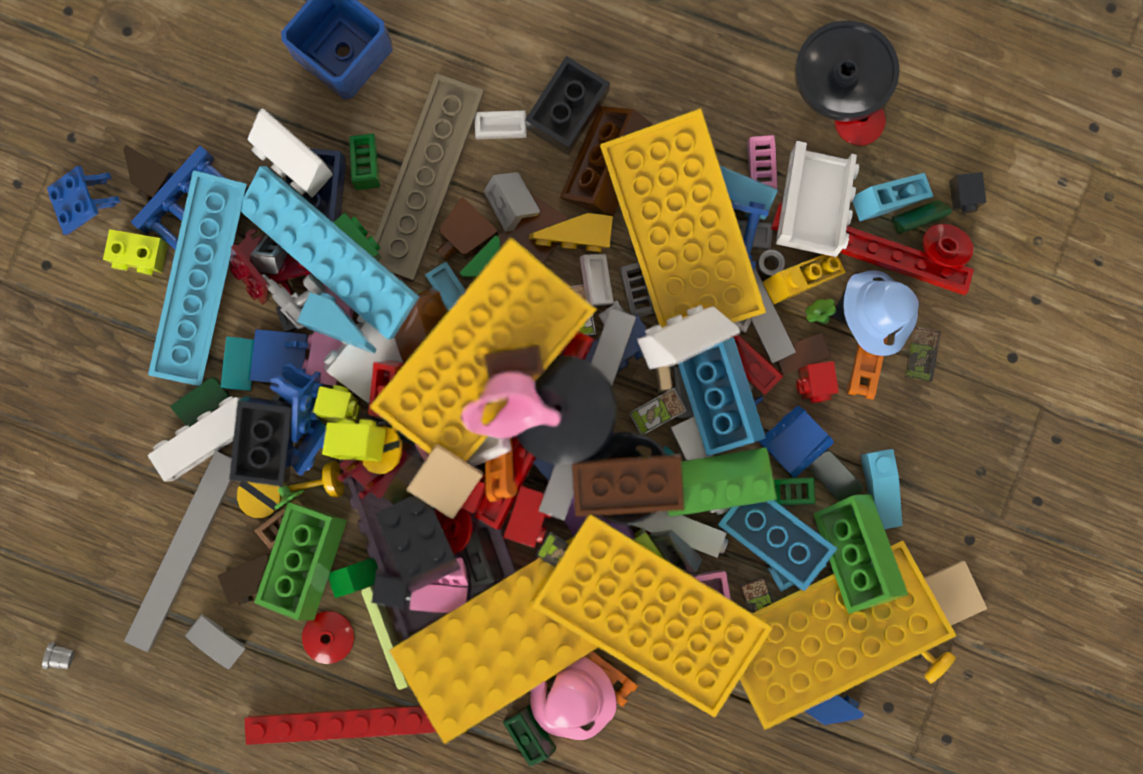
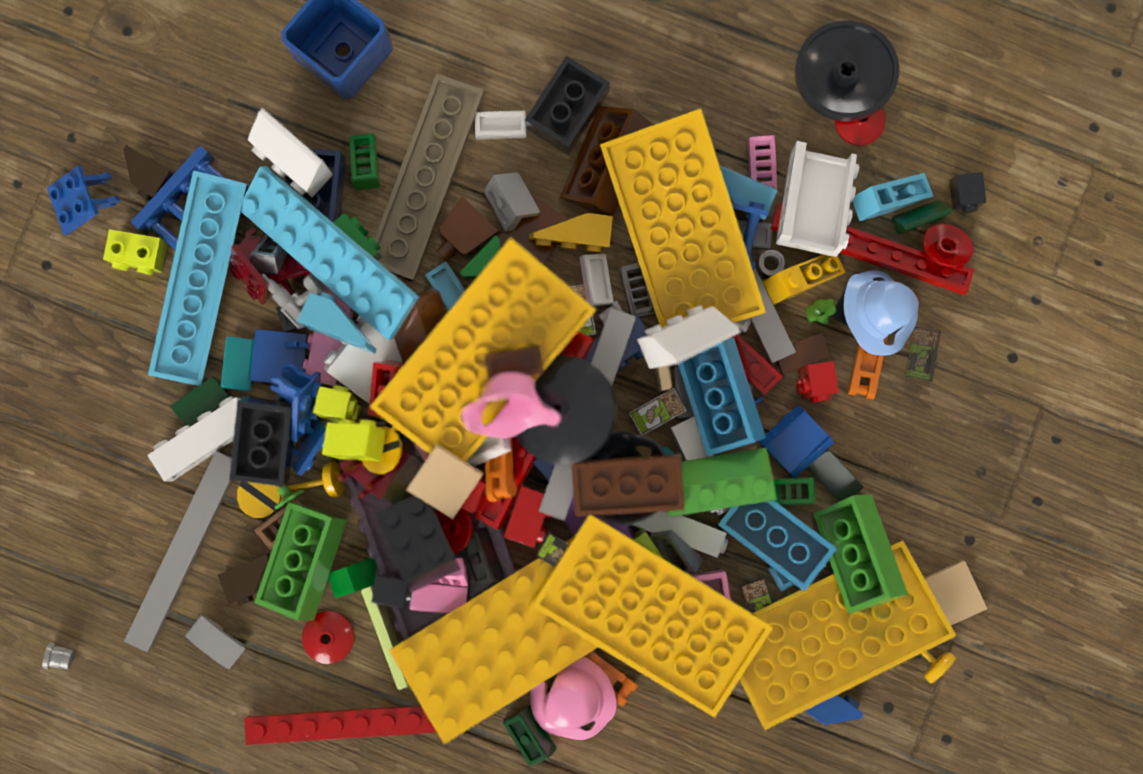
medium azure slope [860,449,903,529] -> none

